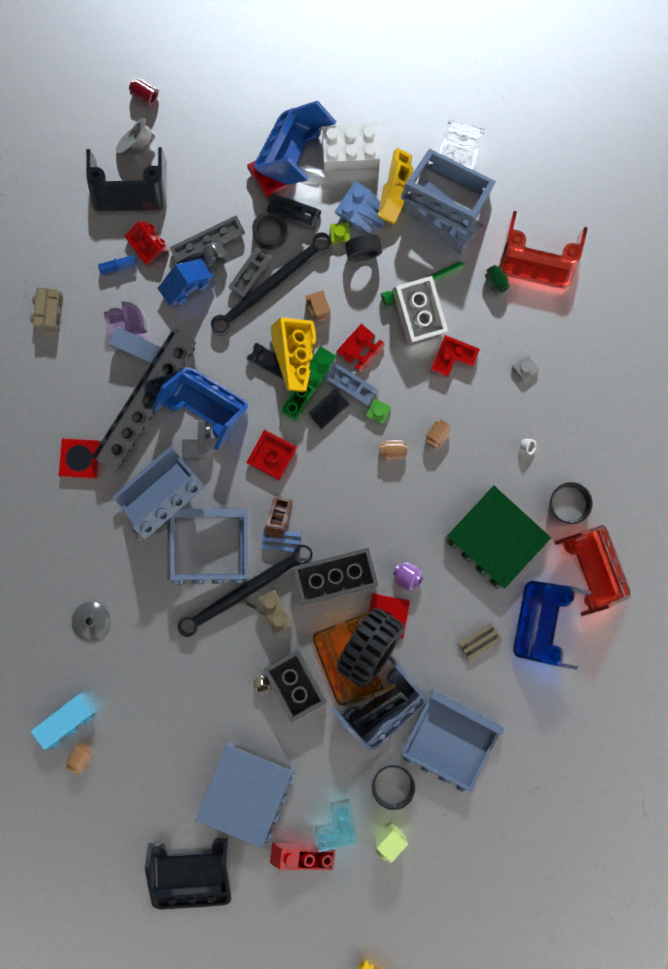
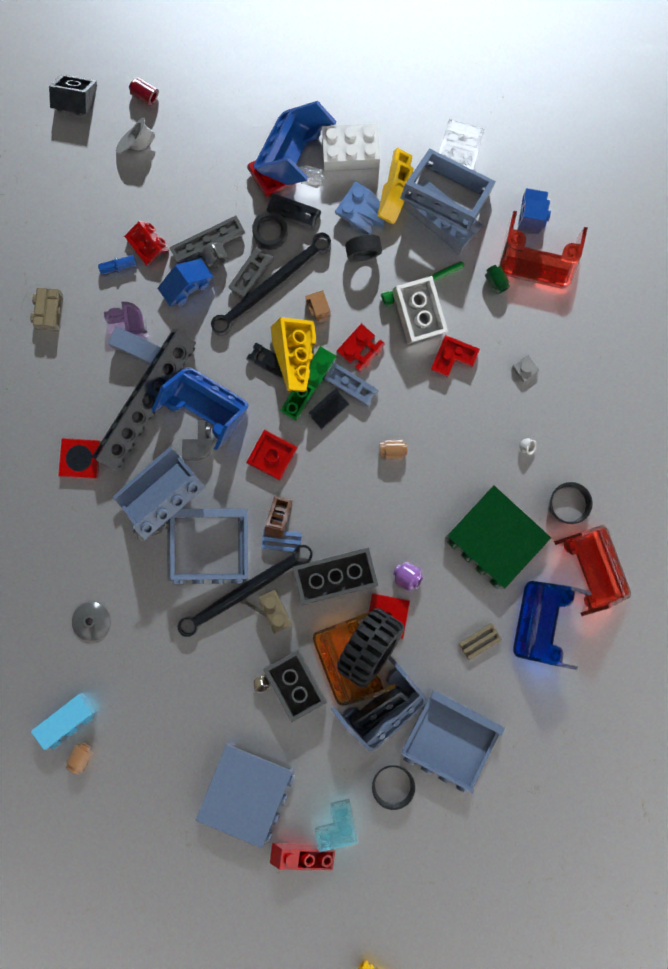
black windscreen [86,147,167,214] -> none
black windscreen [145,838,232,910] -> none
lime plate [330,223,350,244] -> none
bright green plate [366,399,391,425] -> none
yellowish green brick [375,822,408,863] -> none
medium nougat brick [425,420,451,449] -> none
none -> black slope [49,74,97,115]
none -> blue brick [517,188,551,234]

